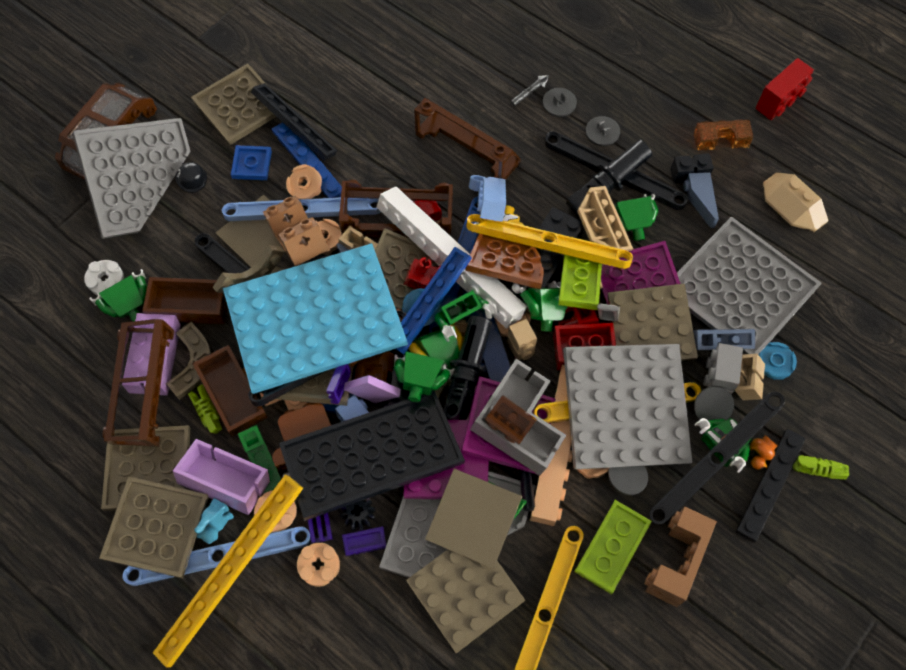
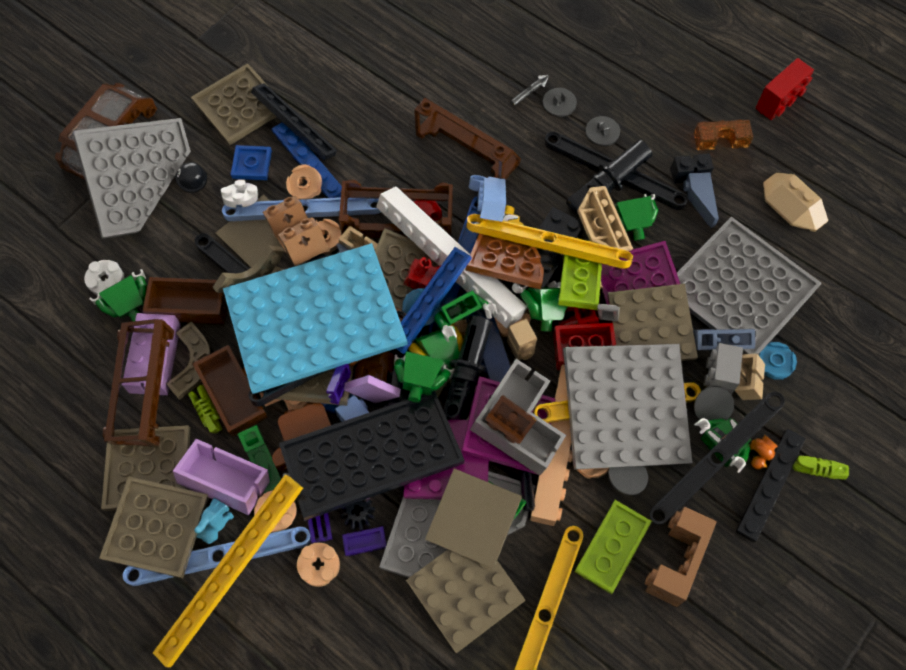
none -> white plate [221,180,258,208]

